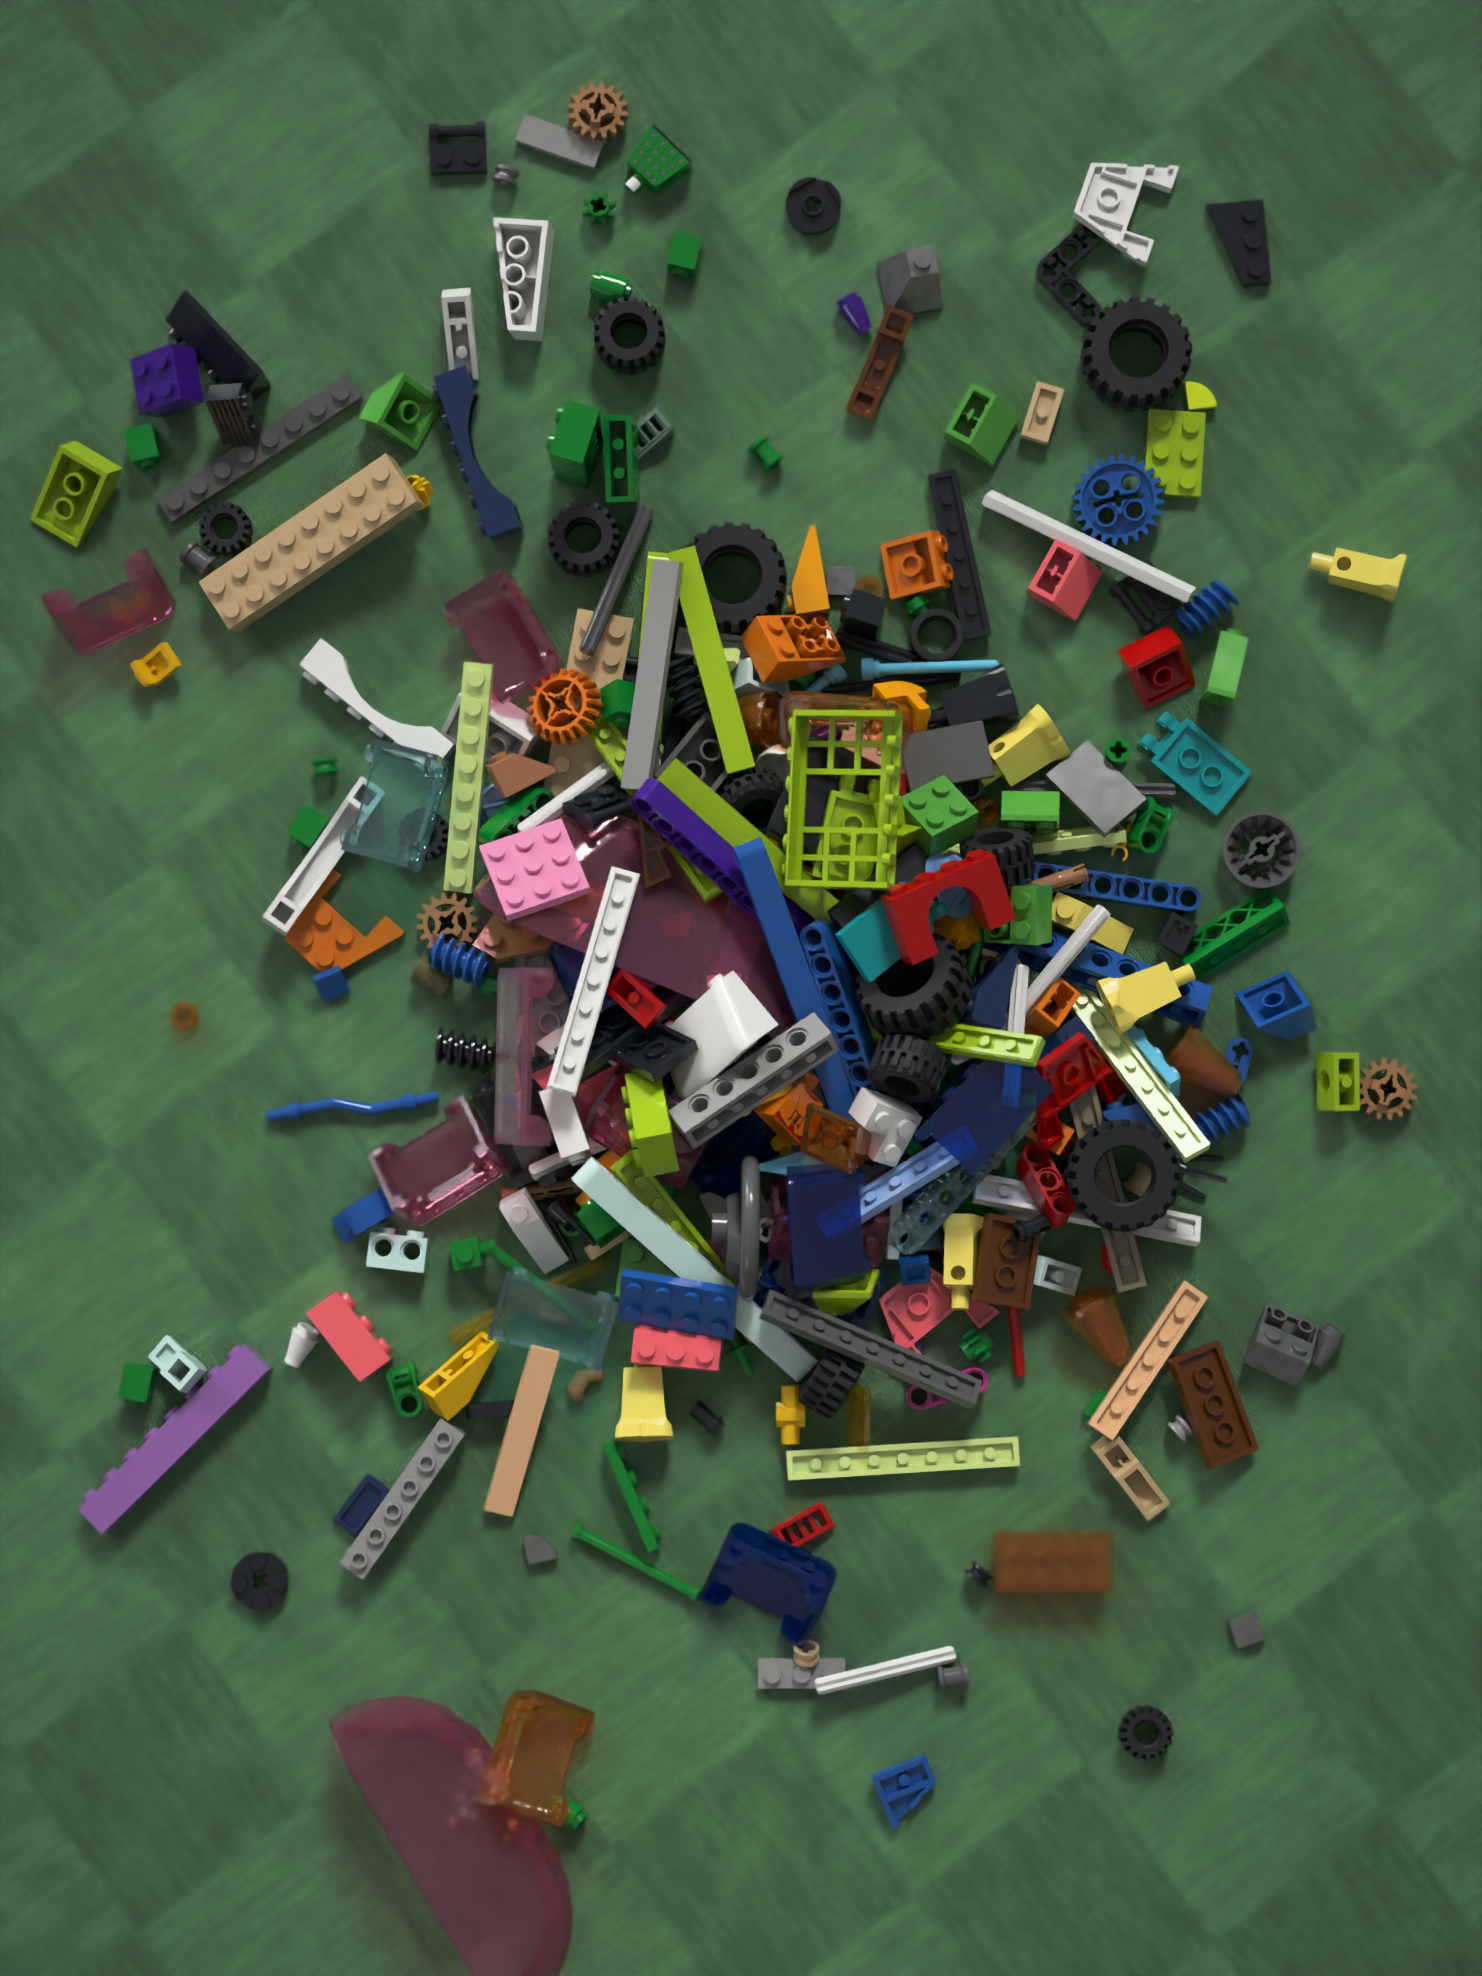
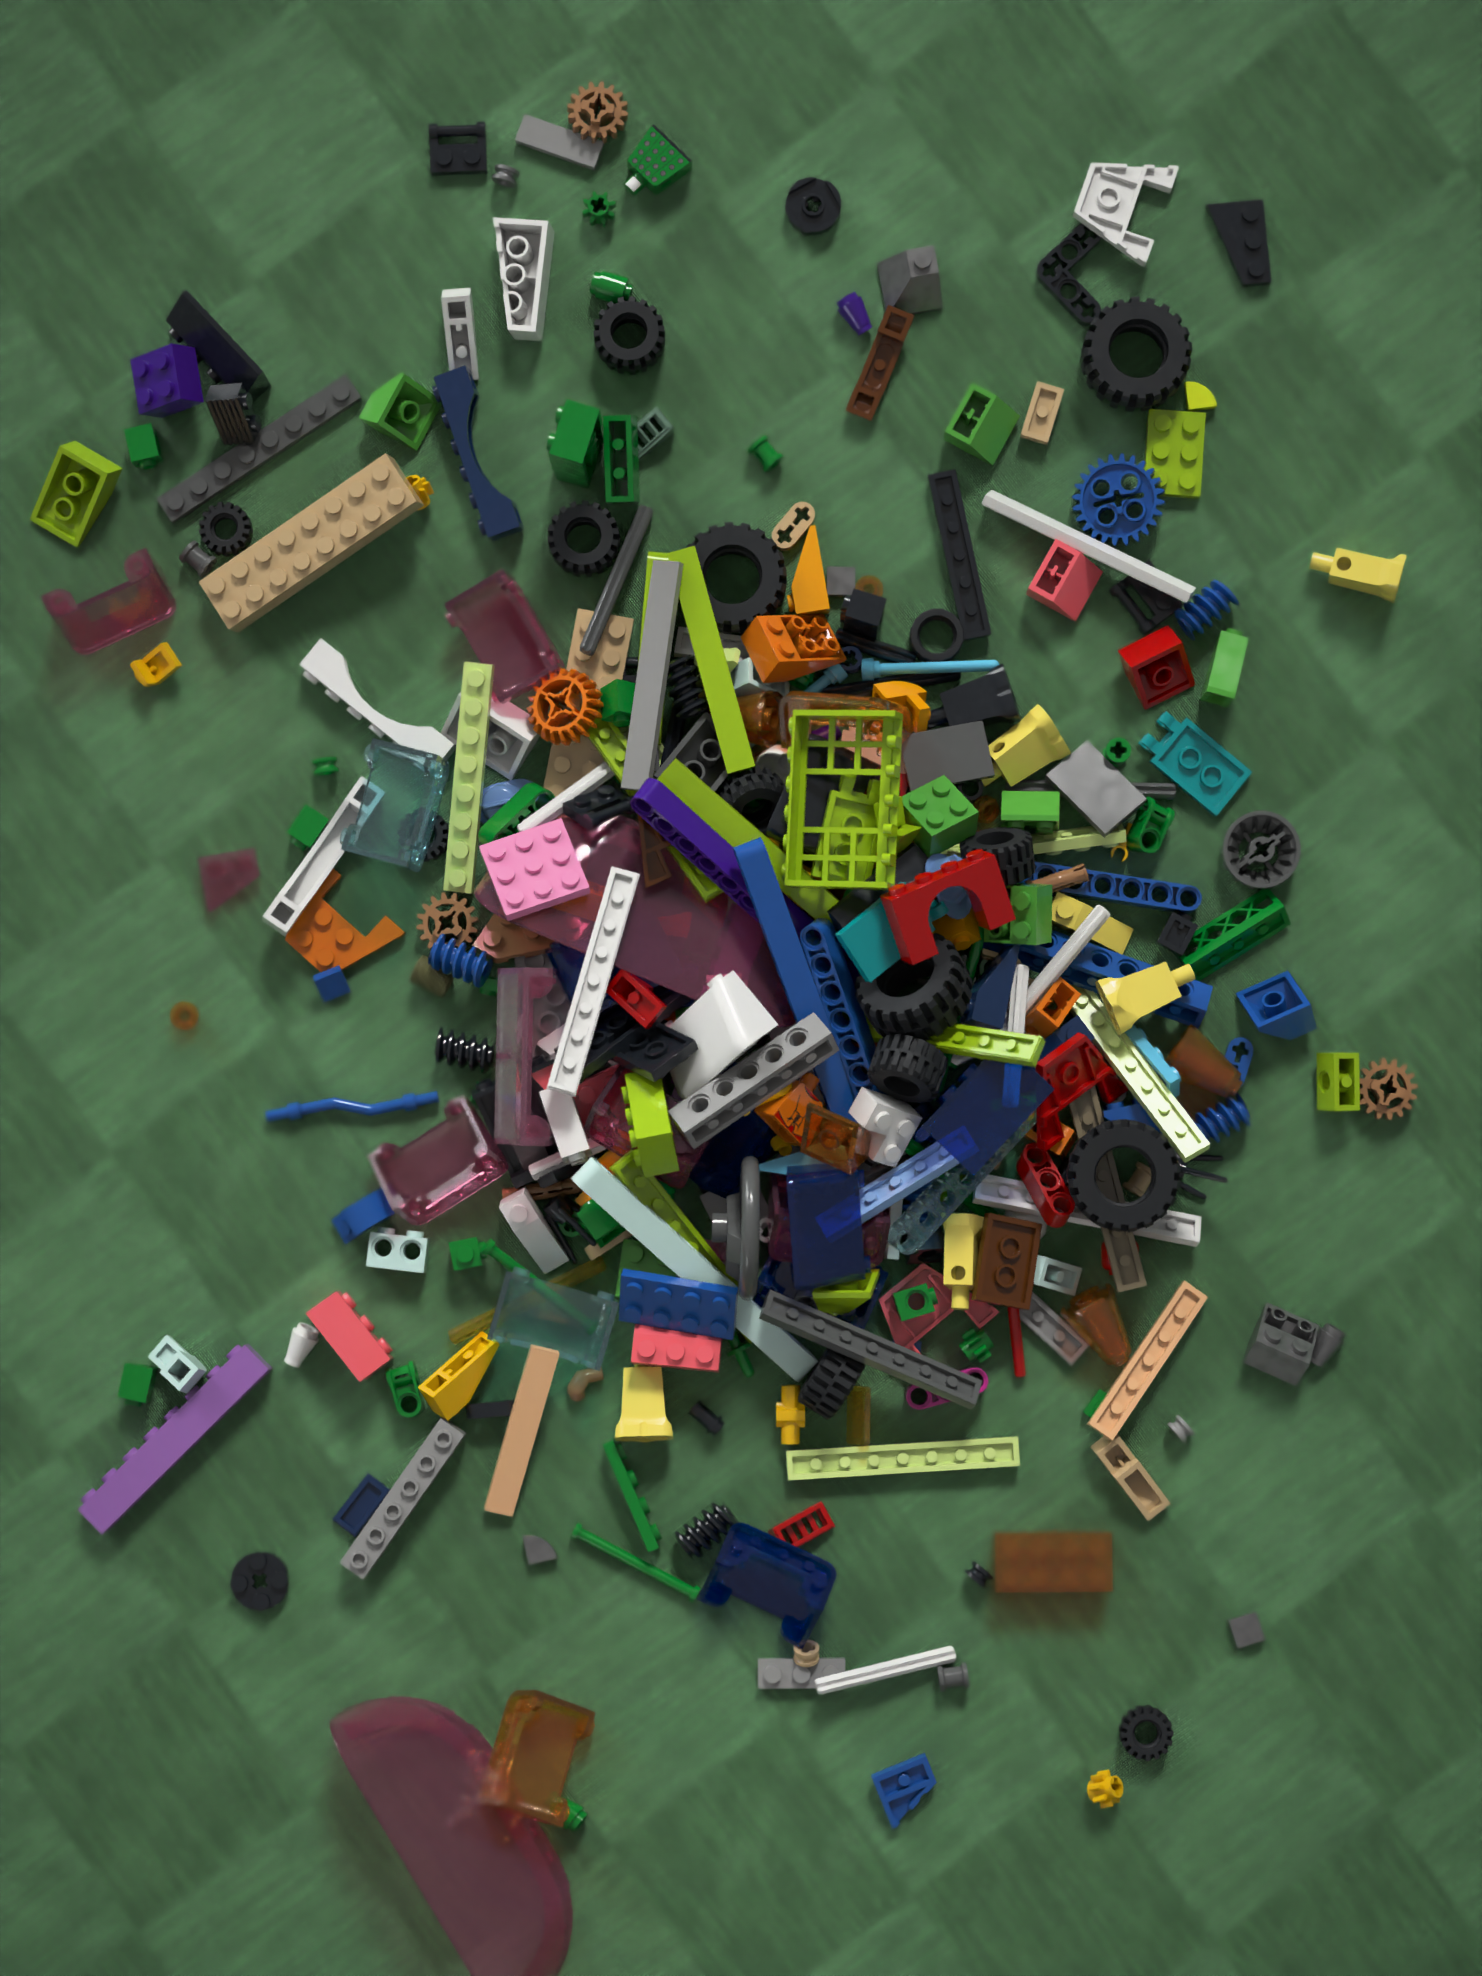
nougat slope [485,751,556,798] -> none
green brick [667,231,703,279] -> none
orange plate [880,530,954,600] -> none
blue tile [899,1254,931,1286] -> none
green plate [904,593,931,618] -> none
black pin [1011,1213,1050,1242] -> none
reddish brown plate [1167,1340,1259,1470] -> none
none -> clear pink wing [198,847,261,912]
none -> black piece [674,1501,740,1560]
none -> tan beam [772,502,815,551]
none -> dark blue bush [839,646,863,674]
none -> green brick [892,1283,938,1322]
none -> light grey tile [1019,1292,1090,1366]
none -> yellow gear [1087,1770,1124,1809]

